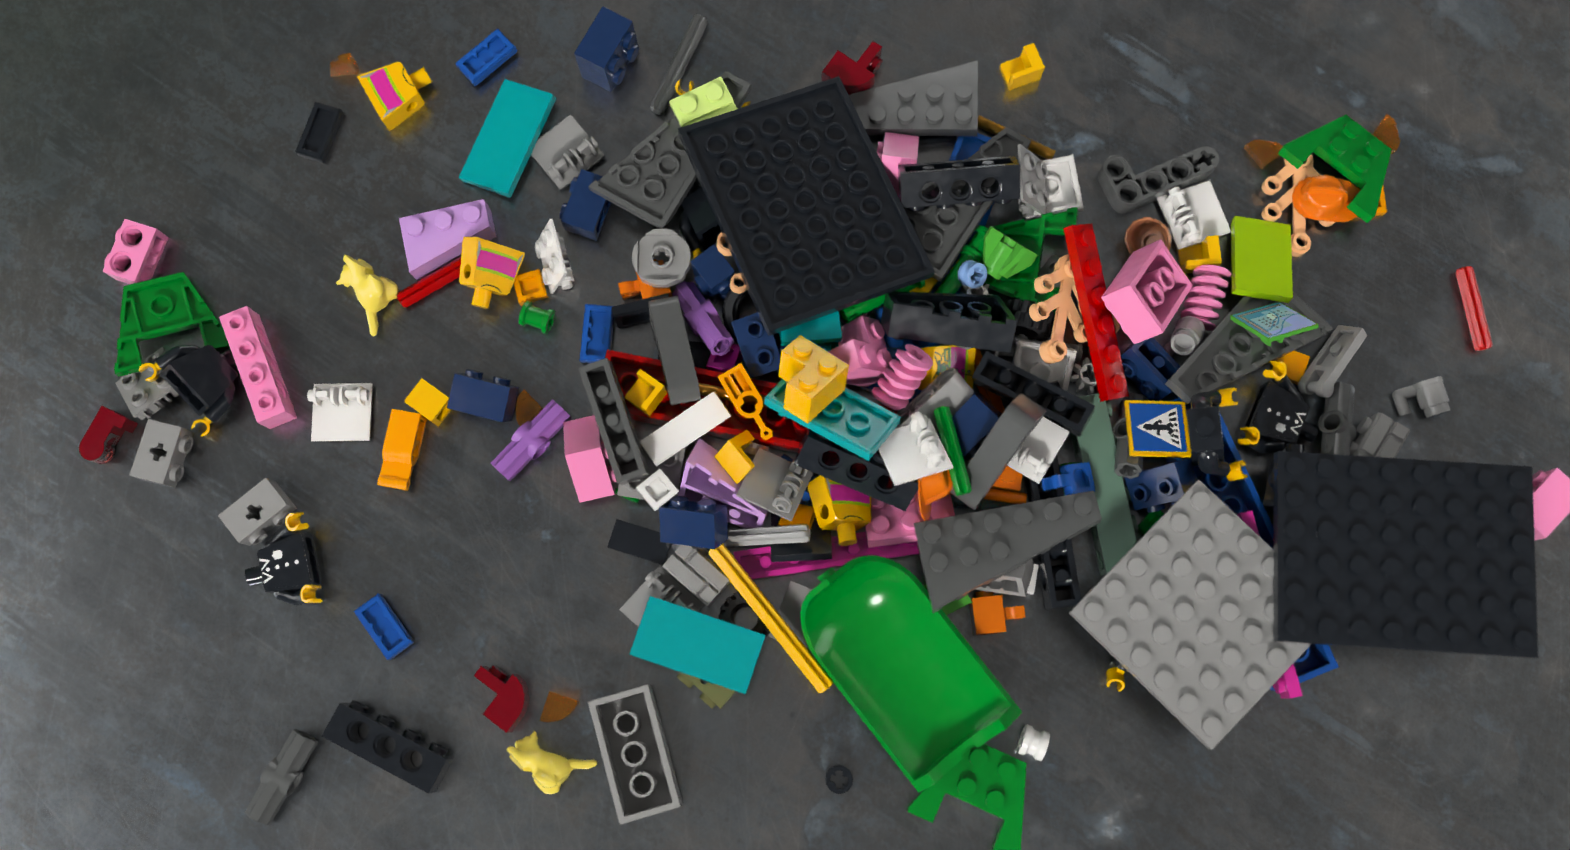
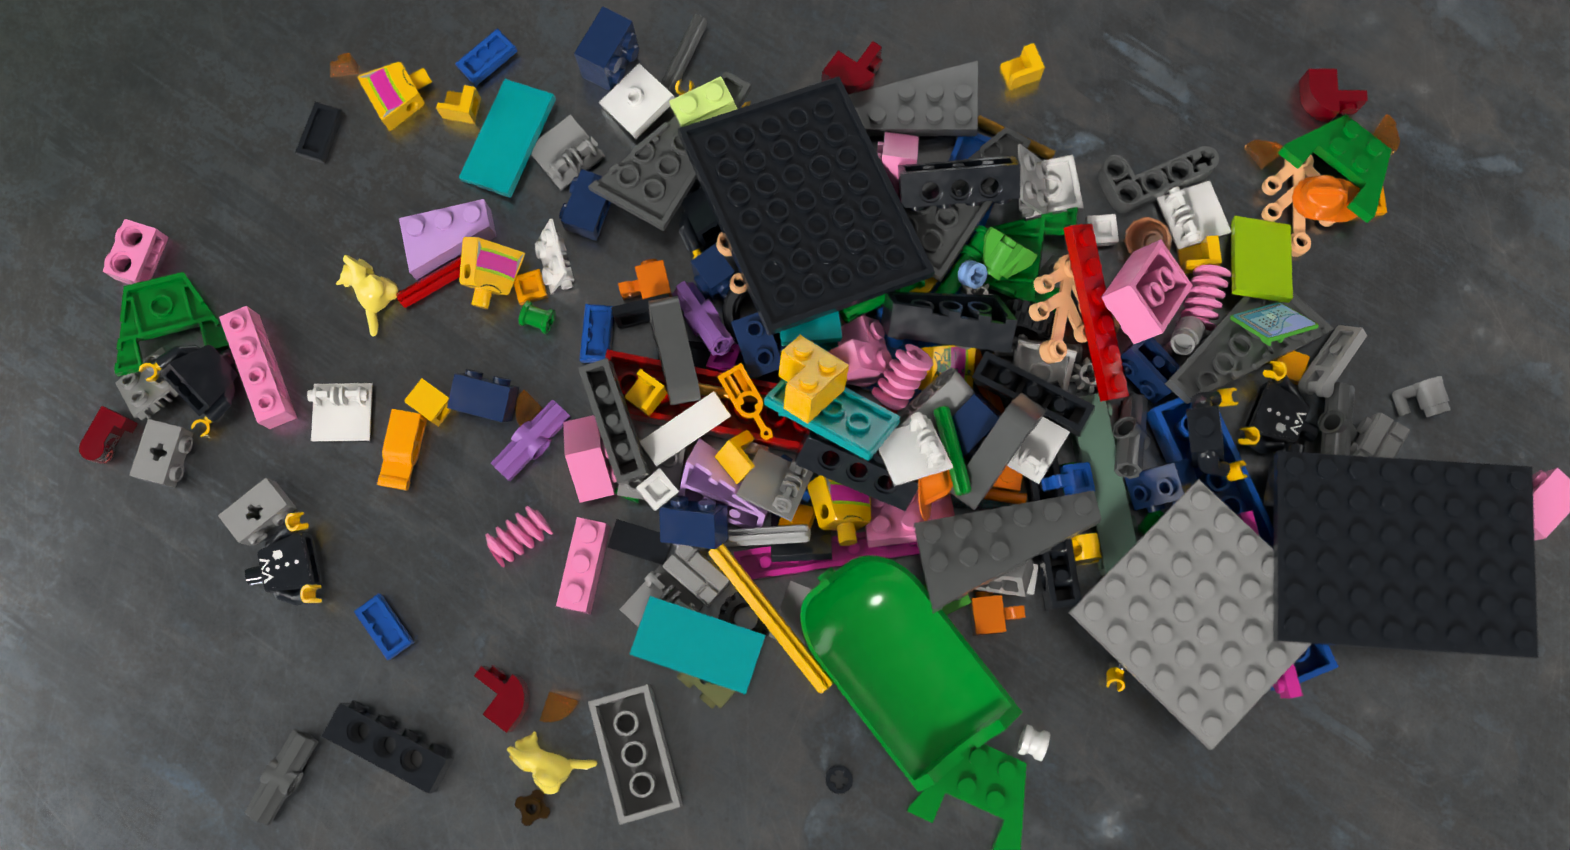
light grey plate [632,228,691,288] -> none
piece [1124,400,1191,458] -> none
axle [1455,266,1493,351] -> none
none -> yellow panel [436,85,481,124]
none -> bright pink piece [485,506,553,568]
none -> dark brown plate [515,789,550,826]
none -> bright pink brick [556,517,611,614]
none -> white plate [599,64,675,139]
none -> yellow leg [1071,533,1102,566]
none -> white plate [1085,214,1119,246]
none -> dark red brick [1299,69,1368,123]

